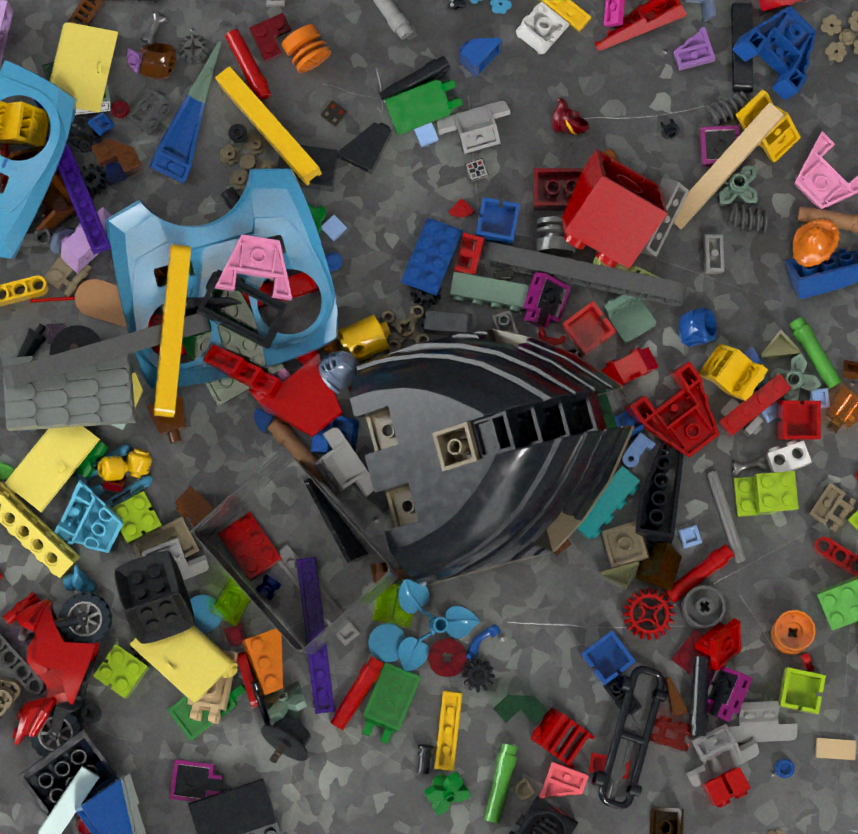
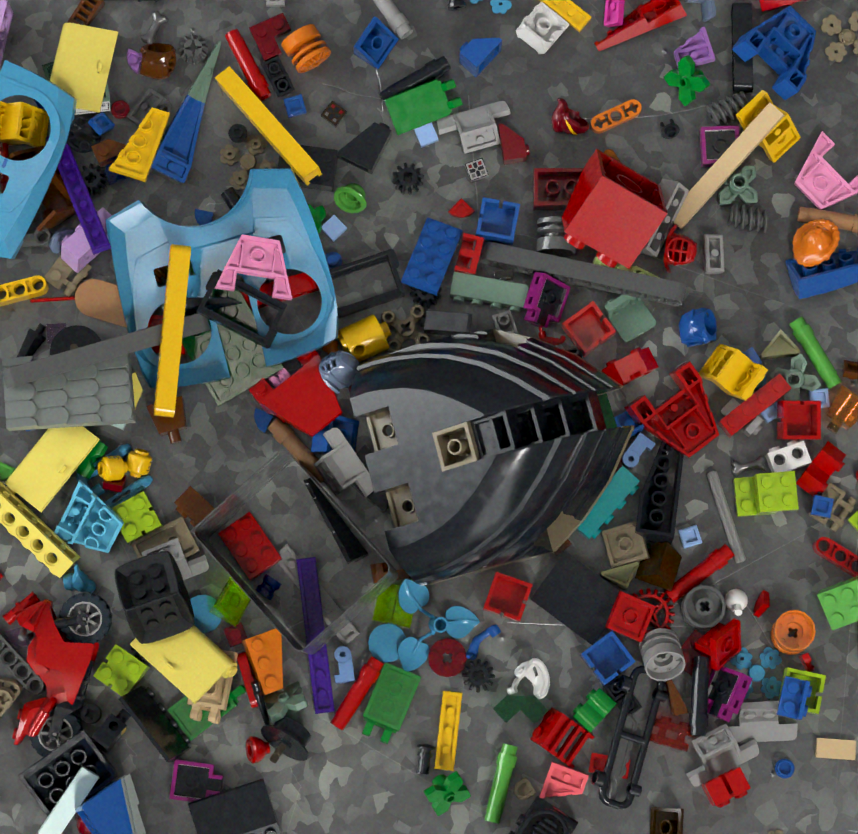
red slope [203,344,281,398] -> none
none -> black torso [91,709,131,754]
none -> yellow wing [109,107,170,182]
none -> black slope [119,686,191,762]
none -> blue tile [194,209,214,225]
none -> red brick [246,736,270,764]
none -> black slope [261,56,295,97]
none -> blue tile [283,94,307,118]
none -> black piece [329,249,405,319]
none -> bright green hat [334,183,367,213]
none -> medium blue leg [334,646,355,684]
none -> blue slope [353,16,399,69]
none -> black gear [392,163,424,195]
none -> red piece [483,572,533,622]
none -> dark red slope [498,124,530,165]
none -> white helmet [507,658,550,699]
none -> black slope [530,551,619,645]
none -> green brick [573,688,617,733]
none -> orange beam [590,99,642,134]
none -> red plate [605,591,656,643]
none -> light grey wheel [639,628,686,681]
none -> red piece [663,224,697,273]
none -> green plant [664,55,710,106]
none -> white piece [724,589,748,616]
none -> dark azure plant [730,647,782,699]
none -> red tile [753,590,770,618]
none -> blue bracket [776,676,812,720]
none -> red brick [796,441,846,497]
none -> blue plate [810,495,834,518]

